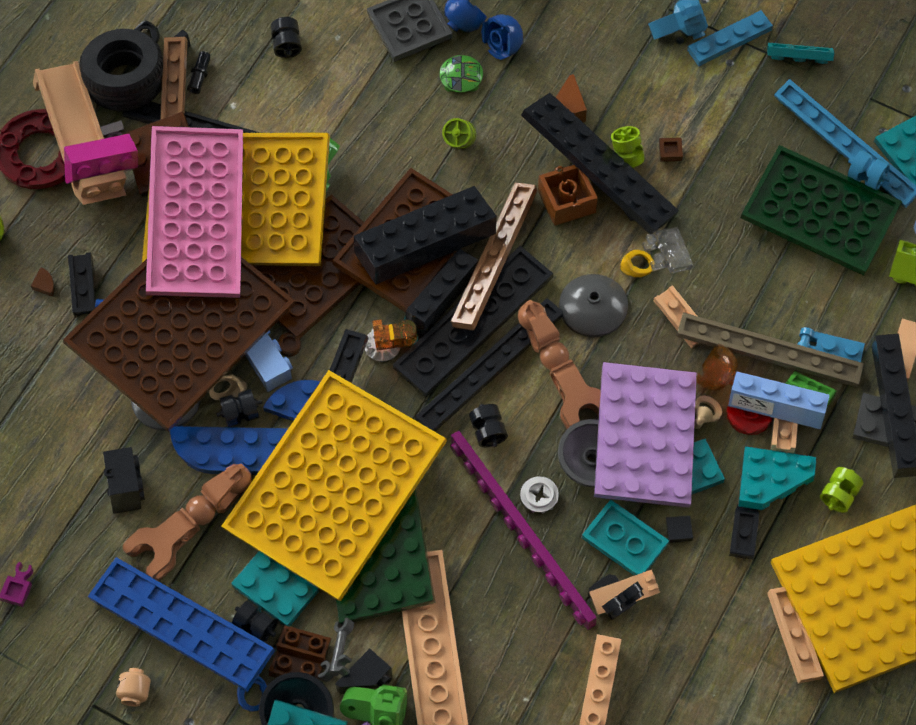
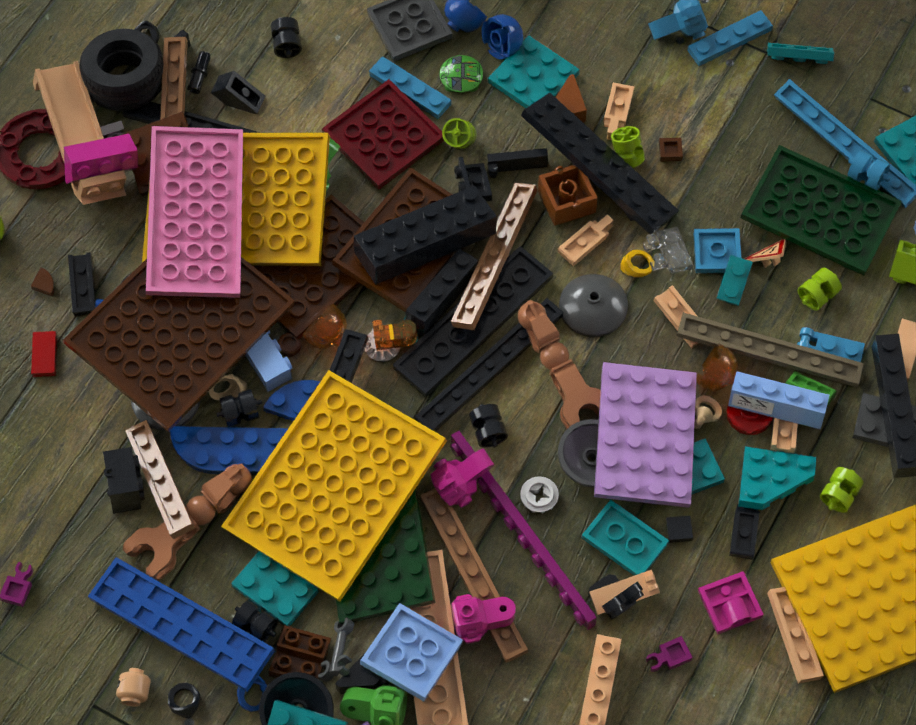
none -> red tile [31,331,57,377]
none -> plate [125,420,195,539]
none -> black piece [168,683,200,719]
none -> black slope [211,71,265,114]
none -> clear orange cylinder [302,304,347,349]
none -> dark red plate [322,79,444,190]
none -> light blue plate [360,603,463,702]
none -> dark azure plate [369,56,451,119]
none -> medium nougat plate [420,489,528,663]
none -> dark pink piece [430,449,494,508]
none -> dark pink piece [451,594,516,644]
none -> black bracket [454,157,492,202]
none -> black hinge [487,148,548,178]
none -> teal plate [488,35,580,108]
none -> light nougat hinge [558,214,614,267]
none -> light nougat hinge [604,82,634,140]
none -> magenta plate [646,636,693,672]
none -> dark azure plate [693,228,741,273]
none -> dark pink plate [698,571,764,635]
none -> teal plate [716,255,753,306]
none -> light nougat piece [744,239,786,268]
none -> lime wheel [797,268,842,311]

